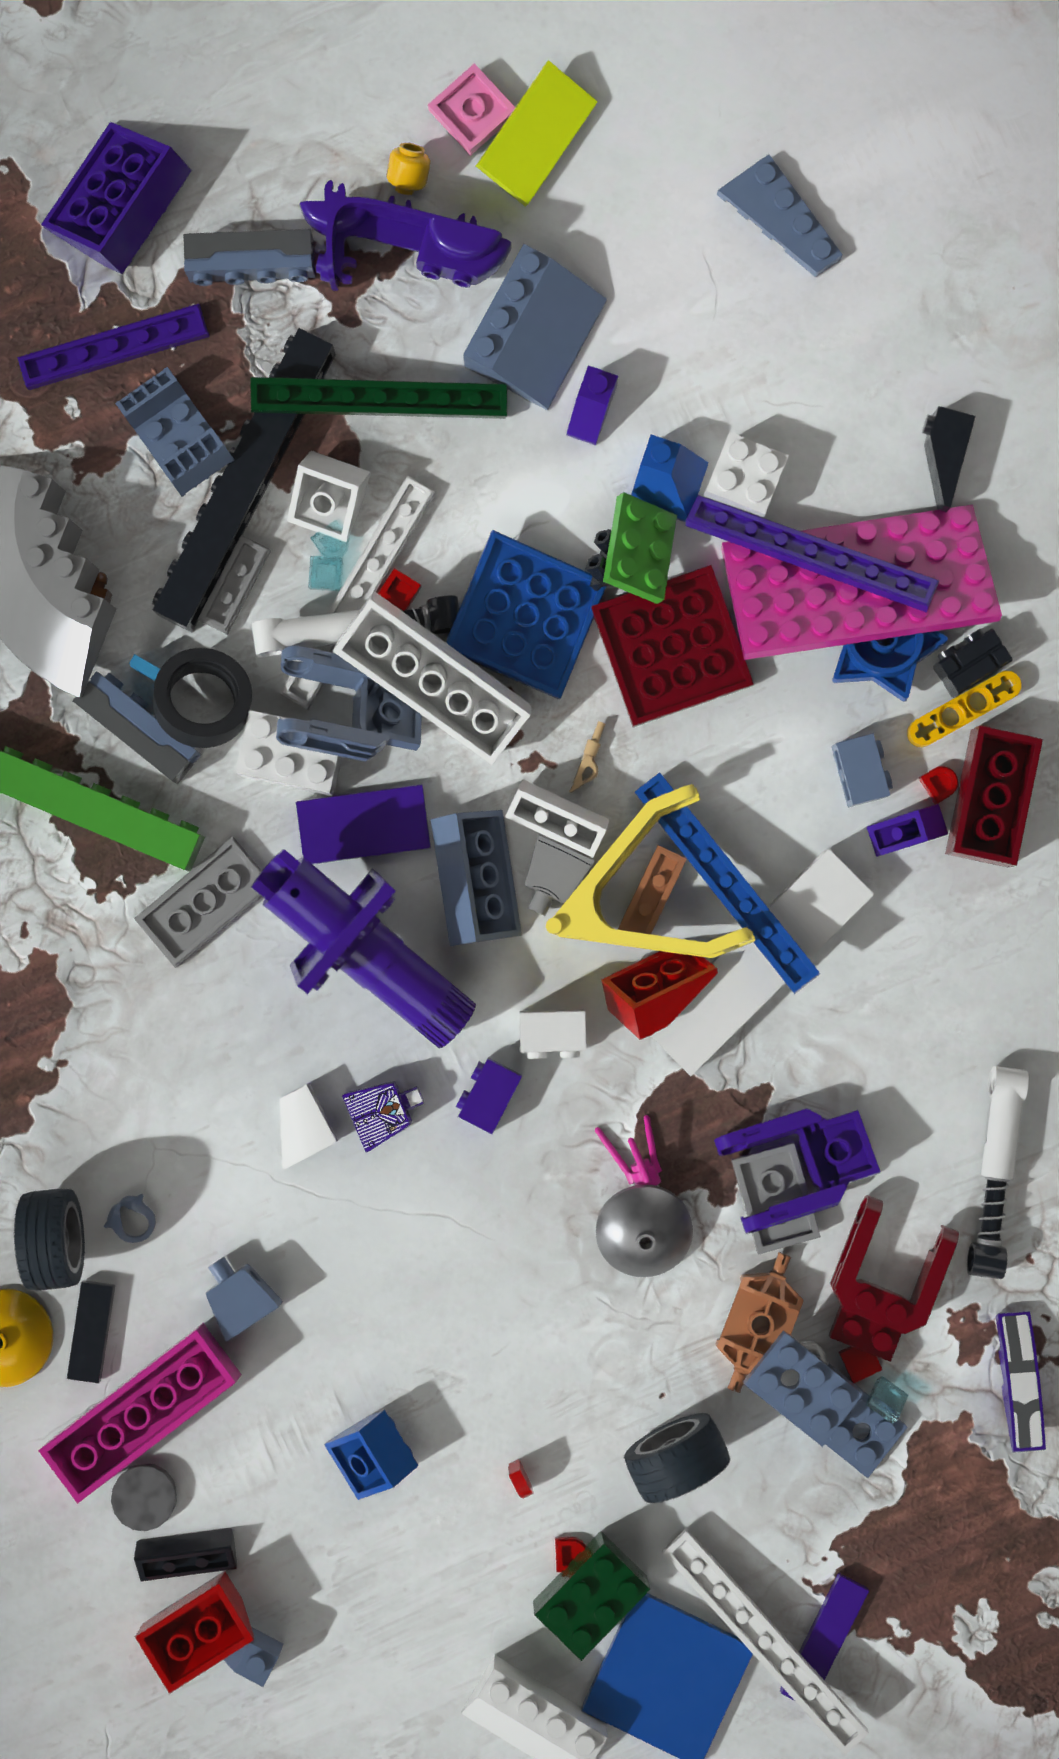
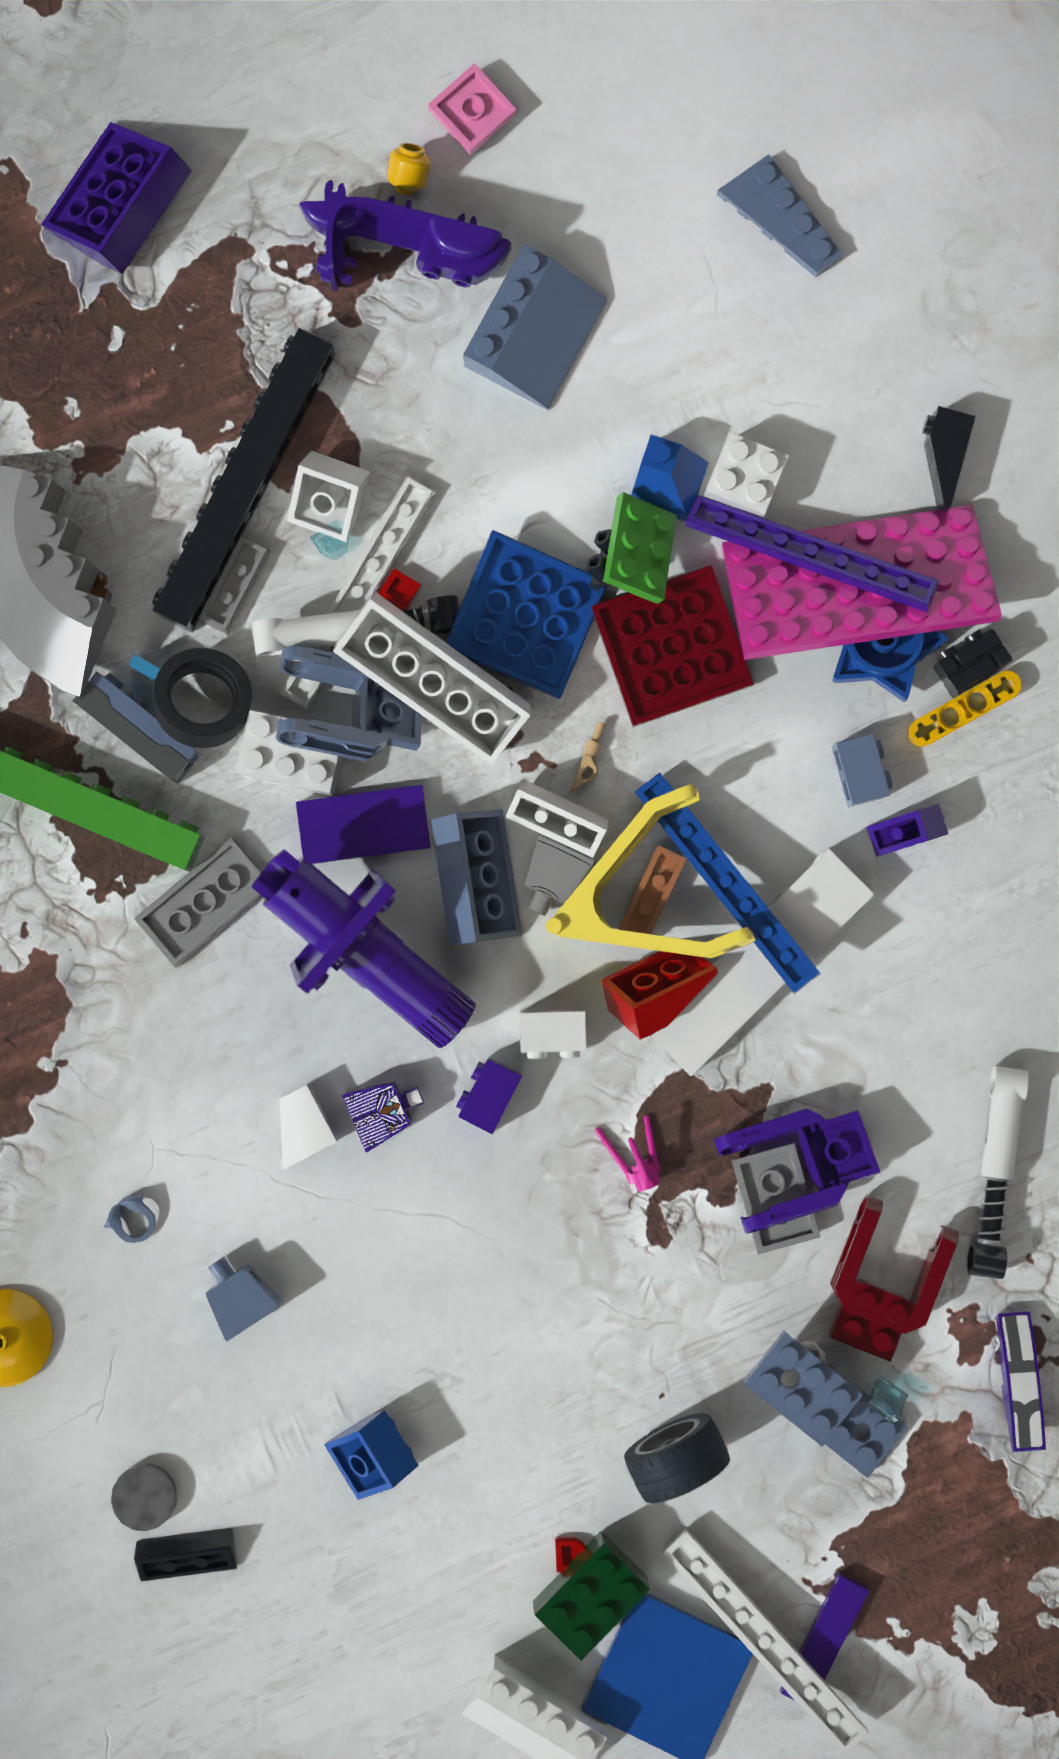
black wheel [14,1189,85,1290] -> none
dark purple tile [17,304,210,390] -> none
dark pink brick [38,1323,242,1504] -> none
black tile [67,1280,115,1383] -> none
sand blue plate [115,367,234,497] -> none
red slope [135,1571,255,1694] -> none
piece [183,229,315,286] -> none
sand blue slope [224,1627,283,1687] -> none
dark green plate [250,377,507,419] -> none
clear light blue tile [308,556,343,591] -> none
neon yellow tile [476,60,598,206] -> none
red tile [508,1459,534,1499] -> none
dark purple slope [566,365,618,446] -> none
flat silver dish [596,1185,693,1277] -> none
nougat plate [715,1252,804,1393] -> none
red tile [838,1346,883,1383] -> none
red tile [918,766,958,805] -> none
dark red brick [945,725,1043,868] -> none

